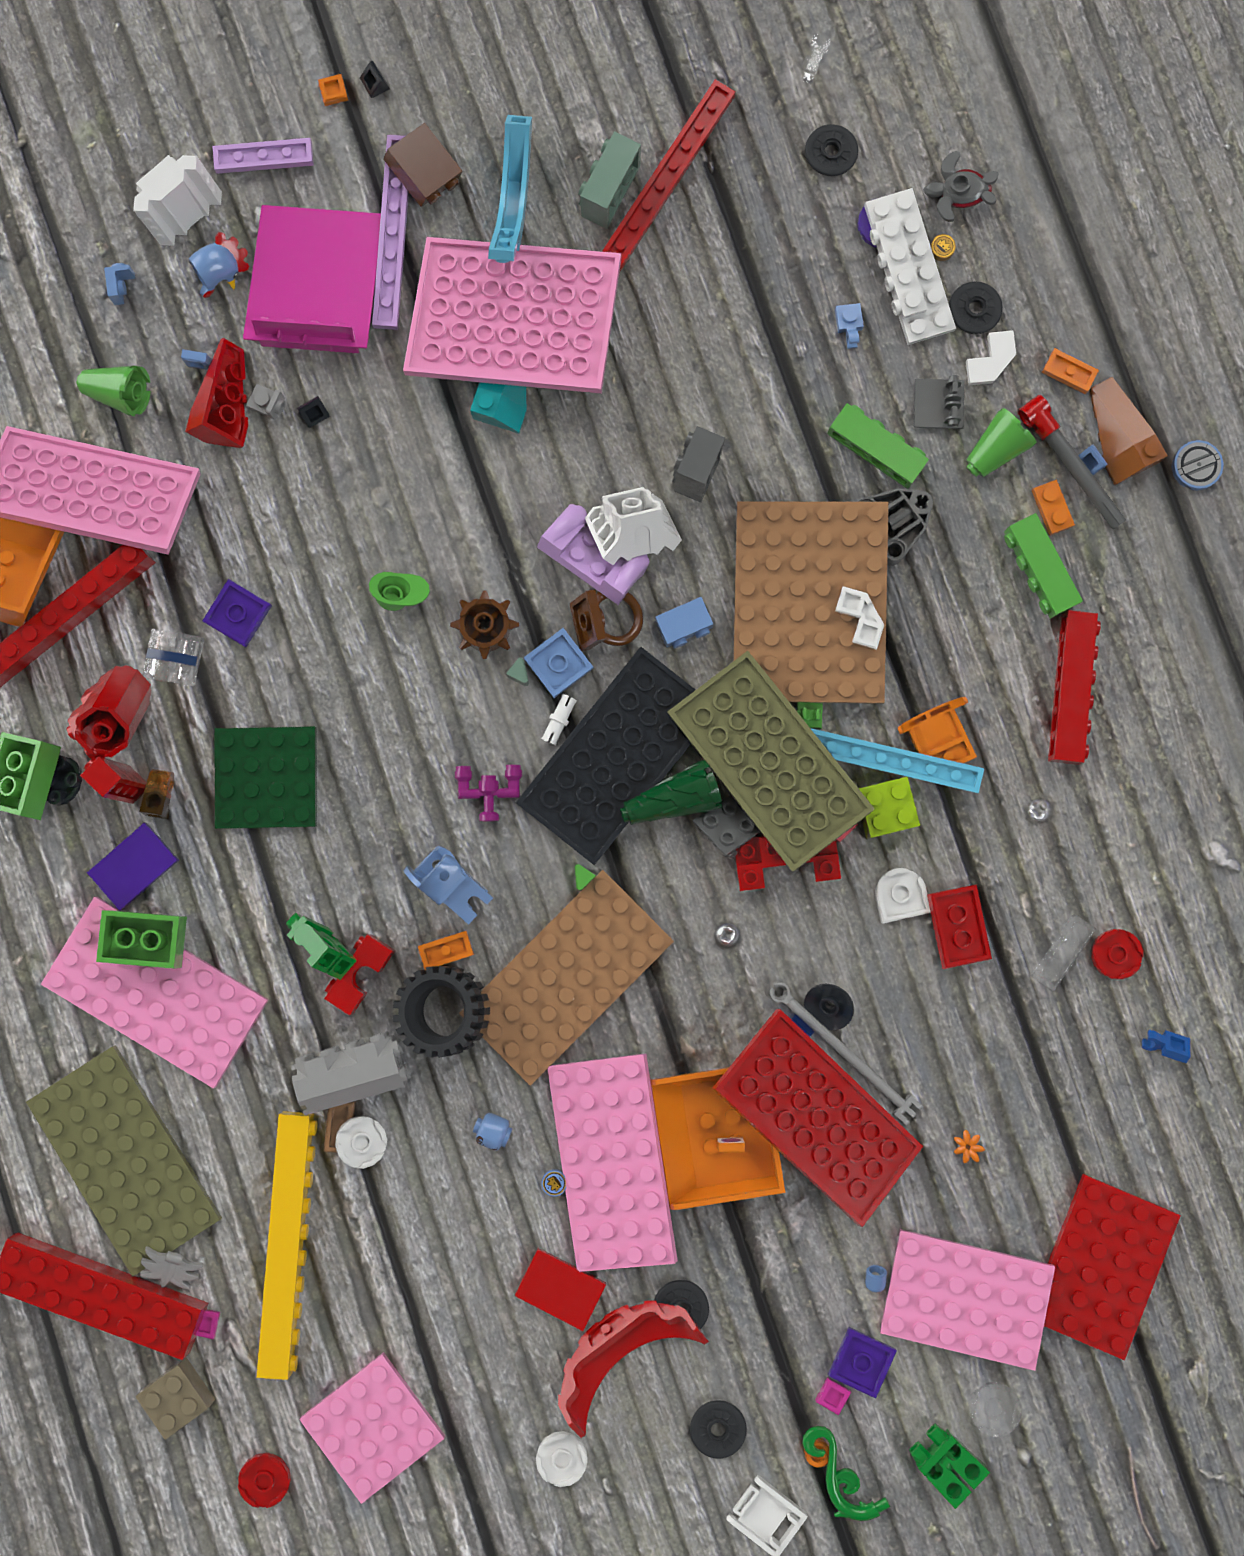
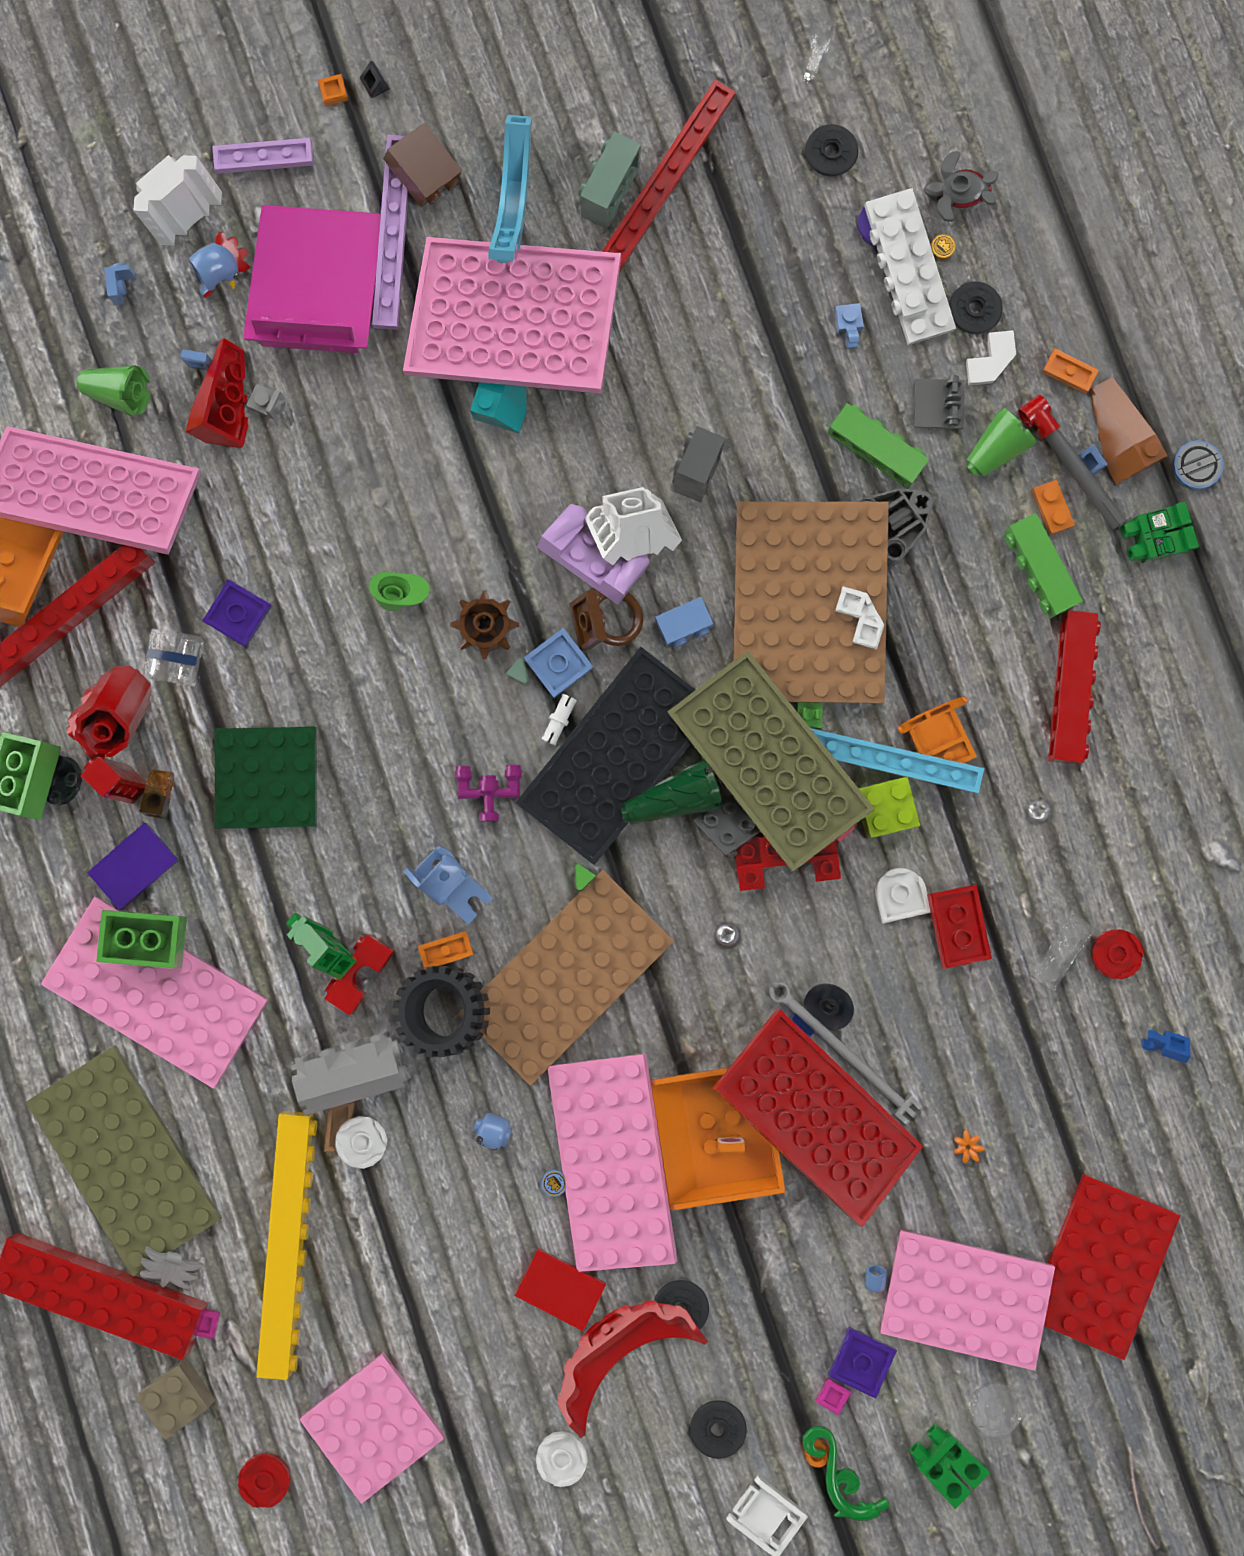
black slope [297,396,330,428] -> none
none -> green hips [1120,501,1199,563]

